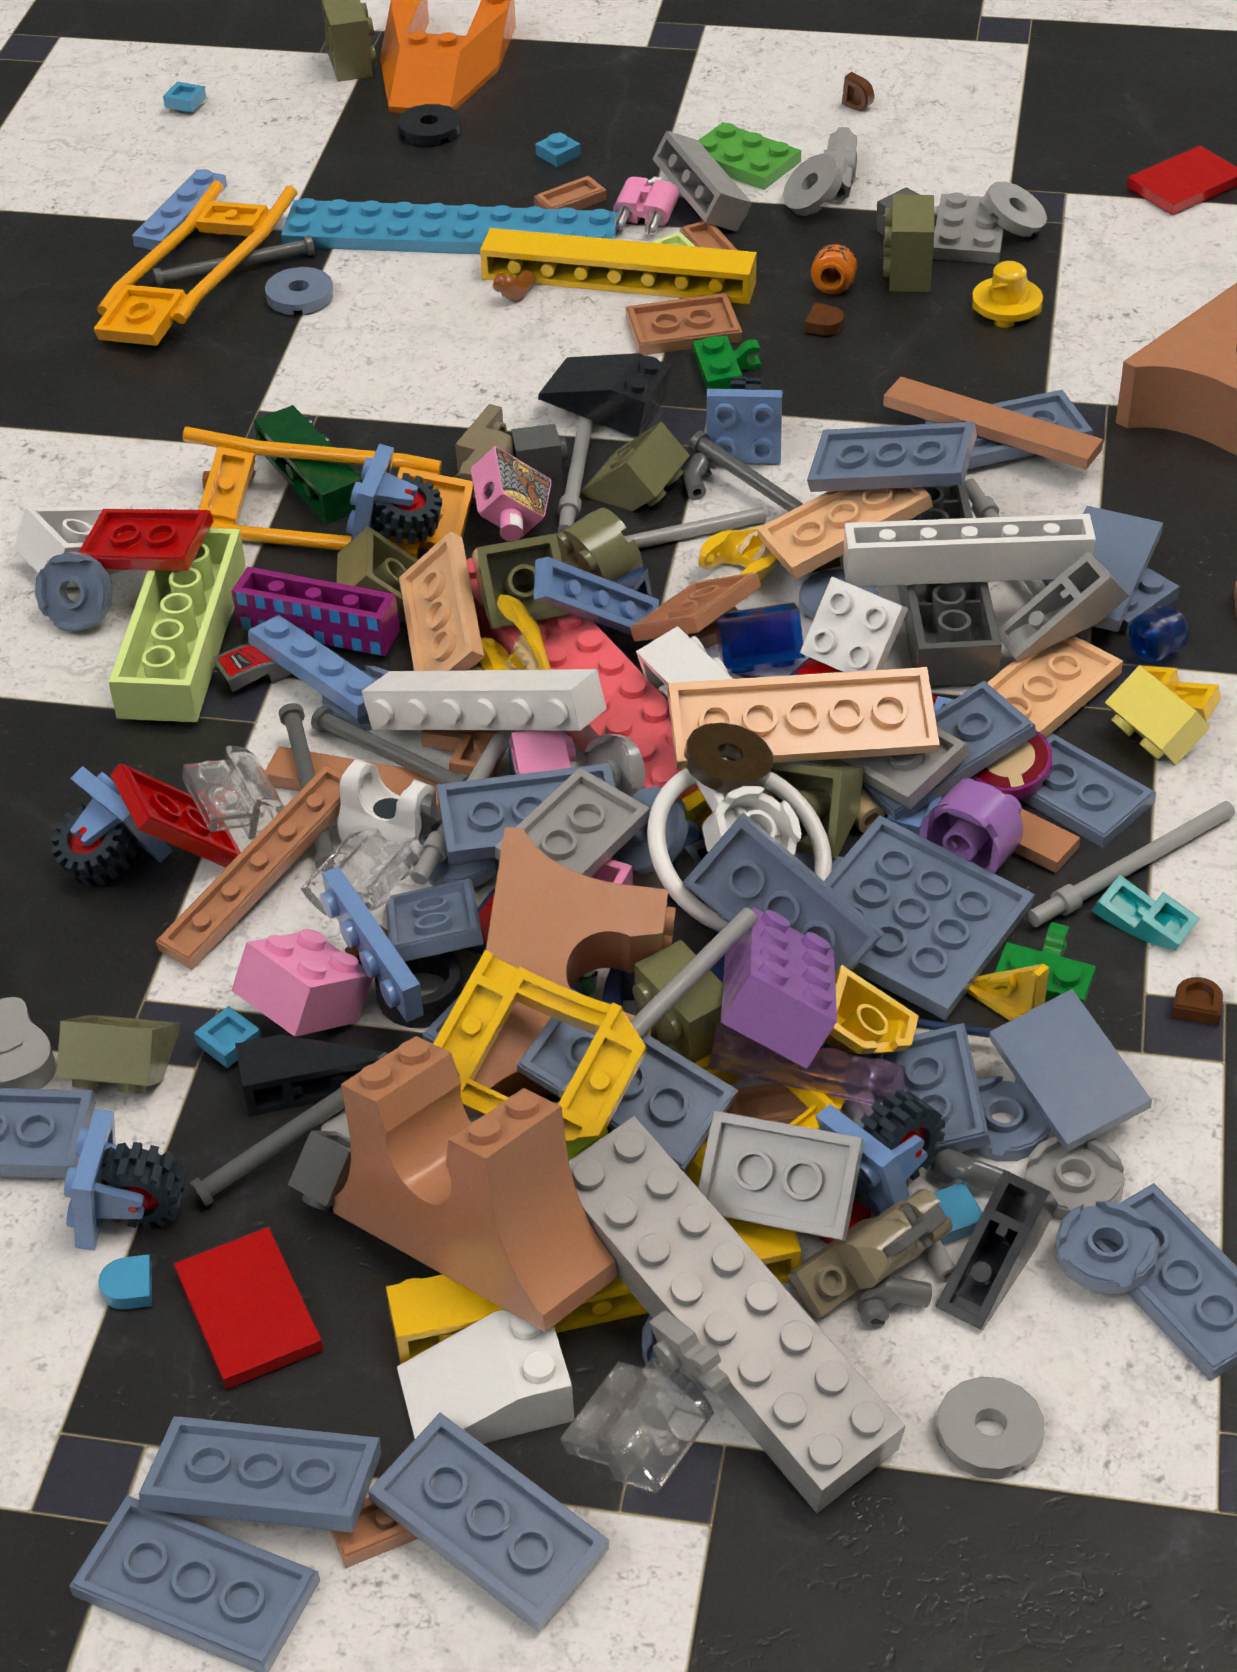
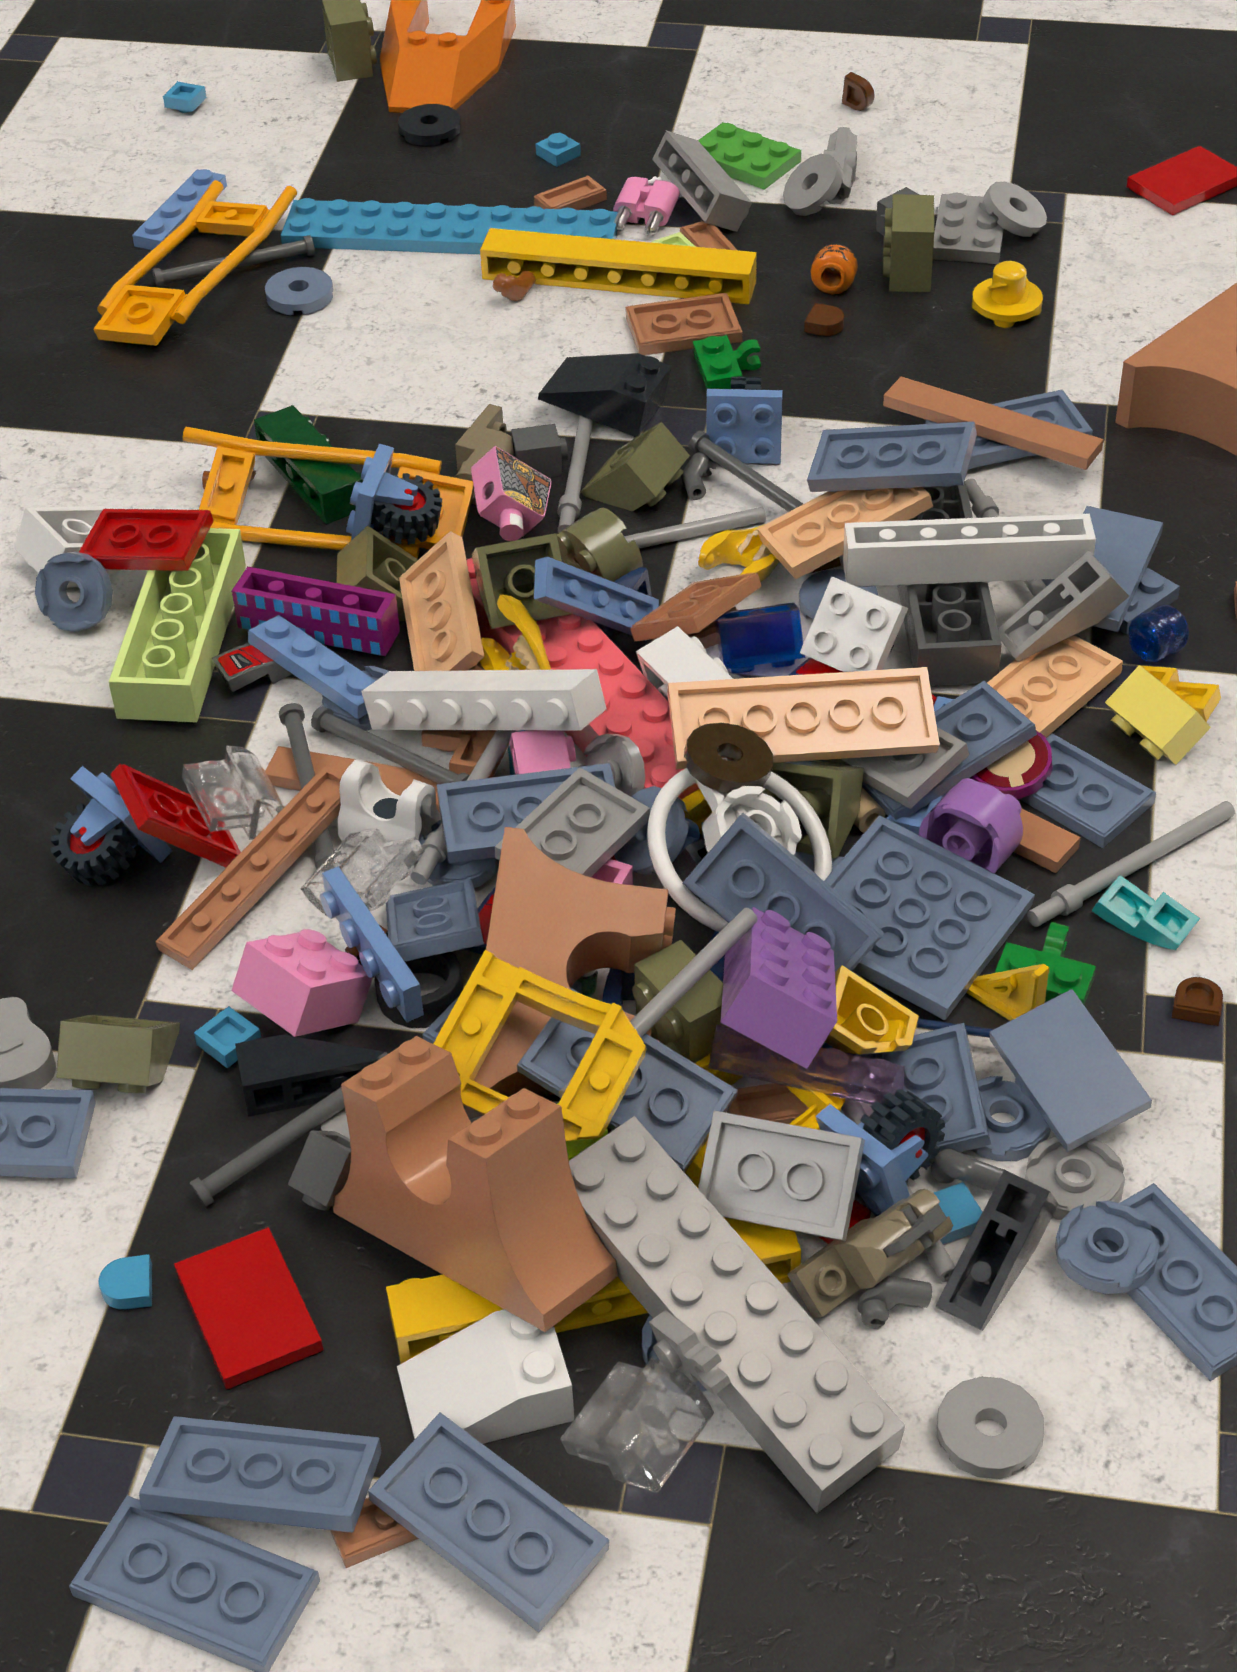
plate [64,1109,187,1250] -> none

